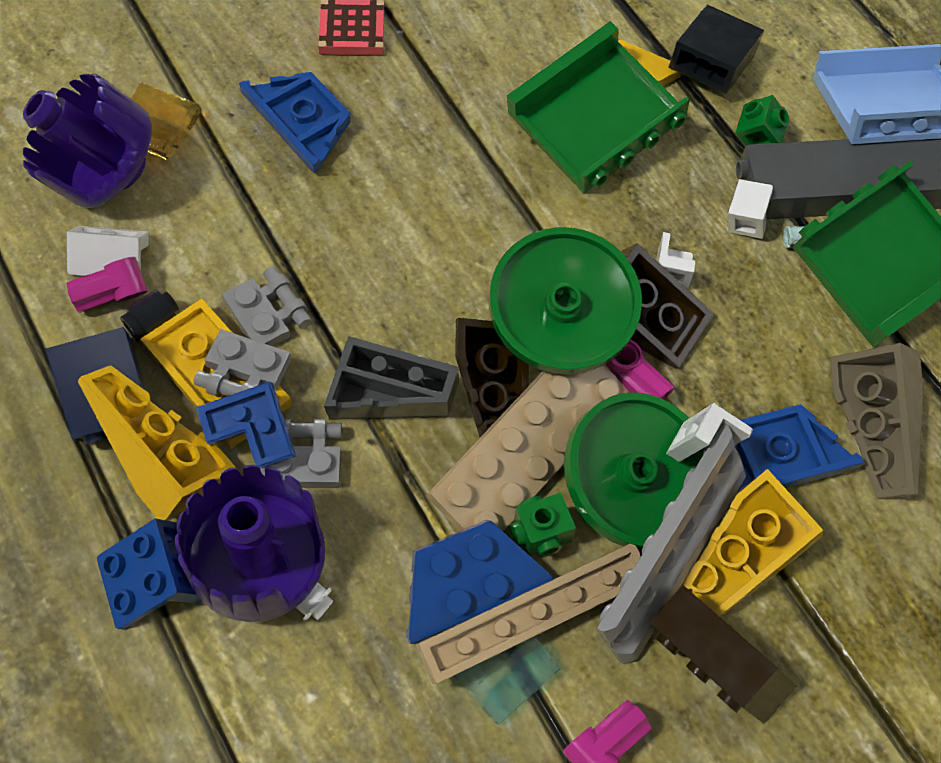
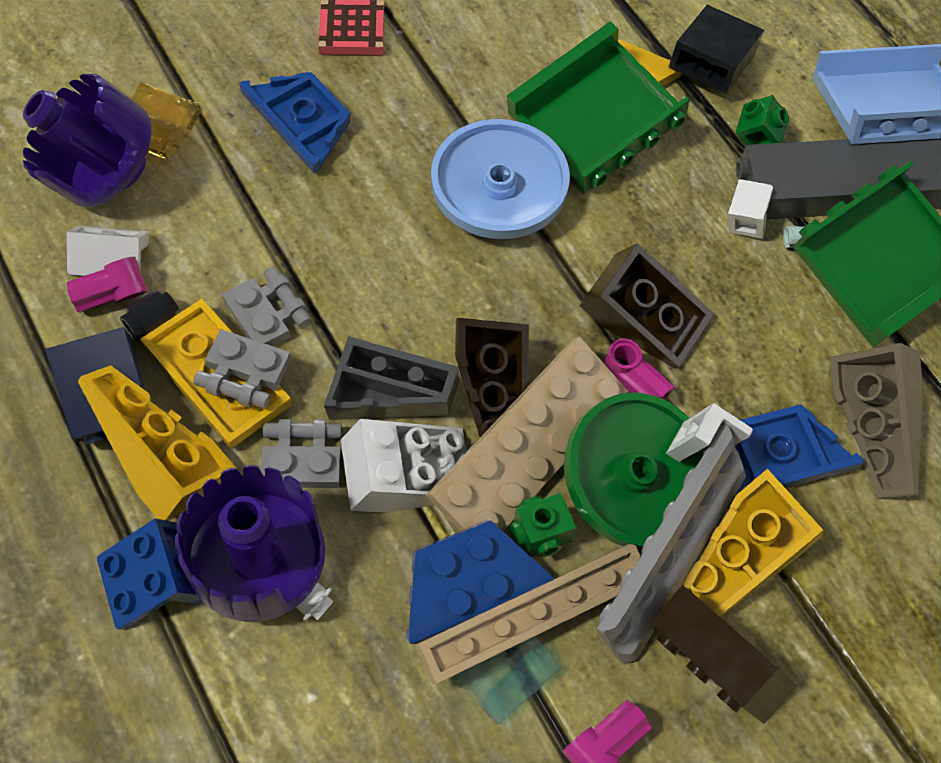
blue tile [196,381,297,469] -> none
green dish [489,227,642,374] -> none
white panel [656,232,696,289] -> none
none -> white slope [341,419,467,513]
none -> light blue dish [431,119,570,239]

